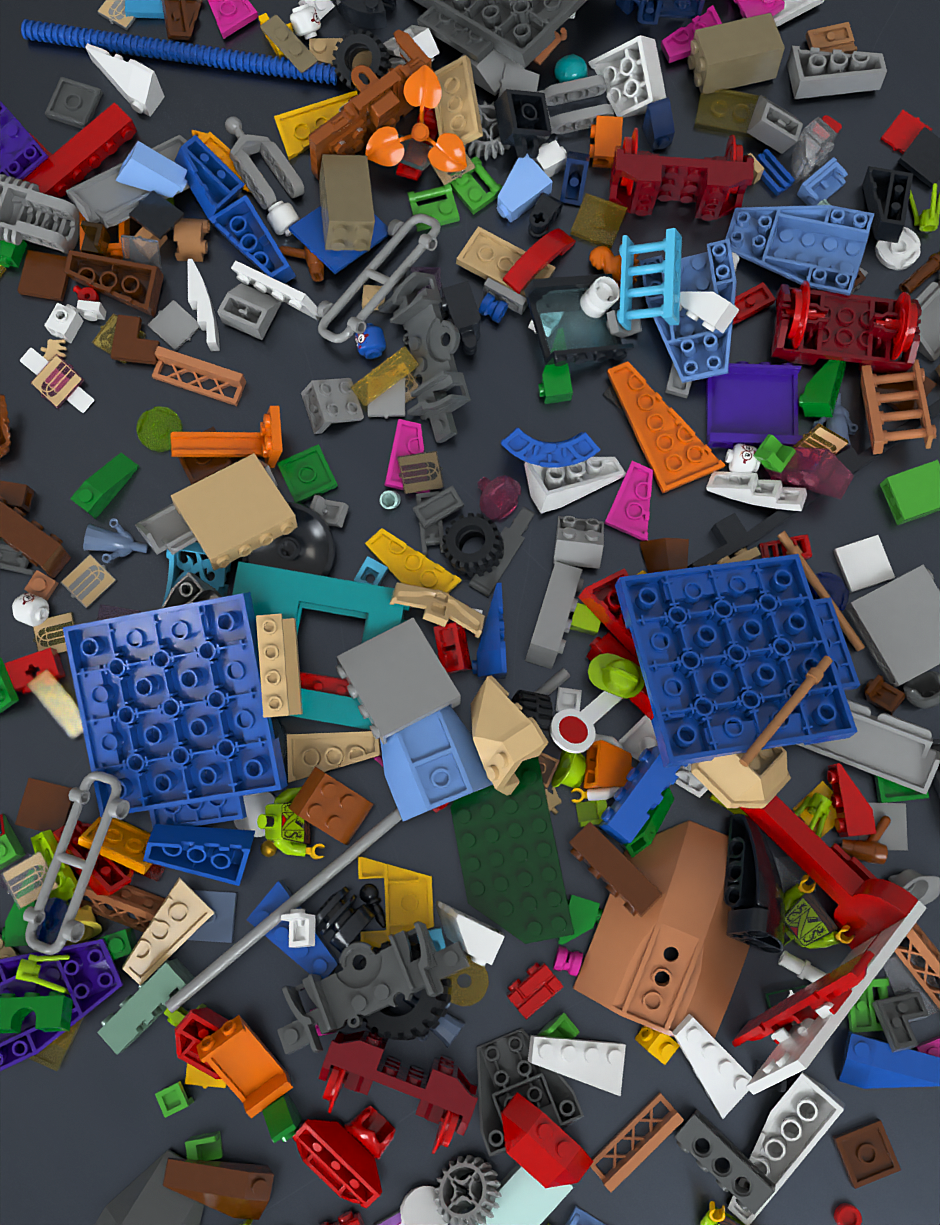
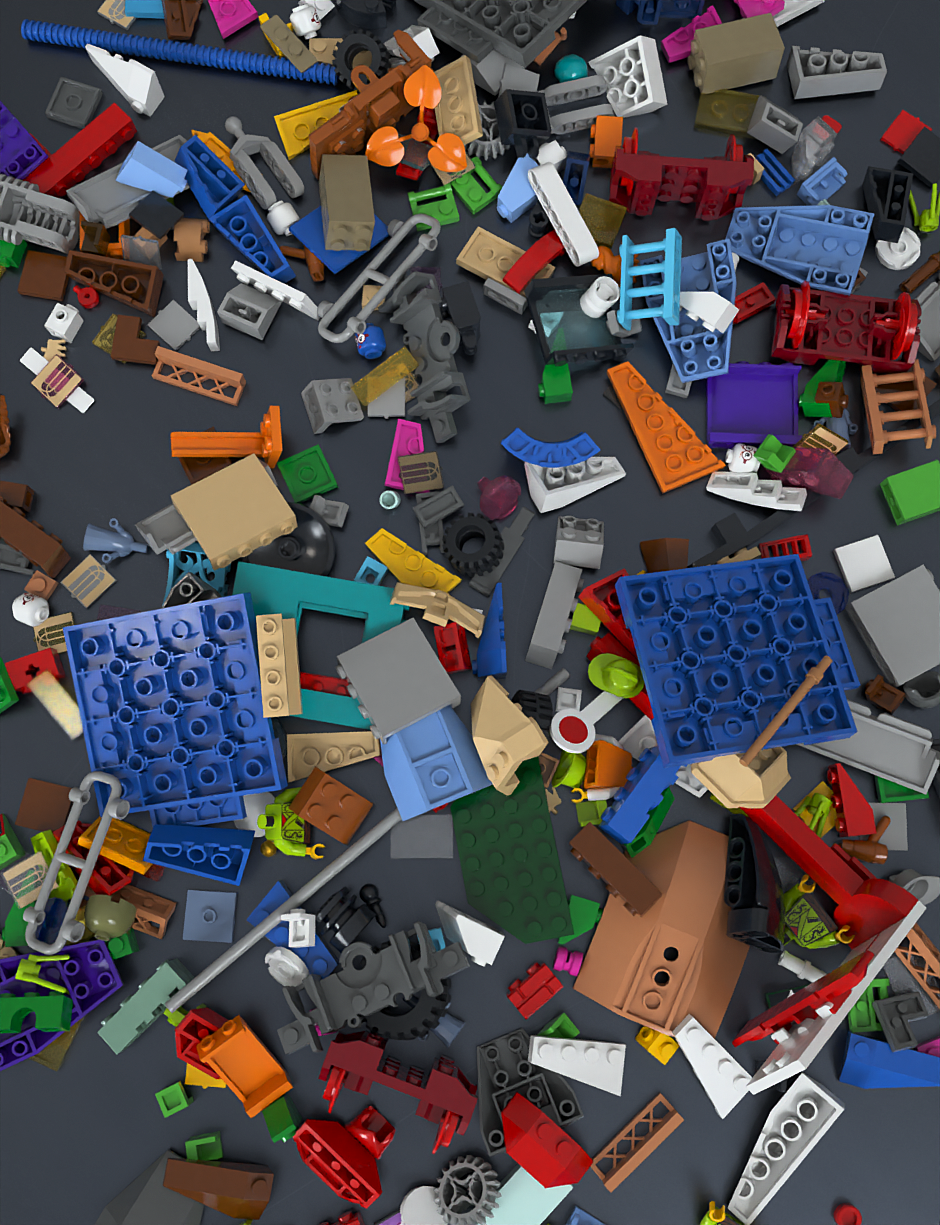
green slope [70,453,139,519] -> none
white plate [77,300,106,321] -> none
tan wing [122,877,214,985] -> none
clear neon green tile [136,406,183,452] -> none
yellow wing [358,857,434,949] -> none
clear yellow tile [447,955,489,1006] -> none
blue wheel [478,293,509,323] -> none
dark pink wing [604,461,653,541] -> none
dark blue slope [642,97,675,151] -> none
dark grey brick [675,1110,776,1215] -> none
medium nougat bar [777,531,865,652] -> none
medium nougat plate [806,22,857,54] -> none
reddish brown tile [833,1119,901,1189] -> none
none -> olive cylinder [84,895,137,941]
none -> white tile [265,946,309,987]
none -> clear piece [390,814,453,860]
none -> white beam [528,162,599,267]
none -> reddish brown bracket [815,382,849,418]

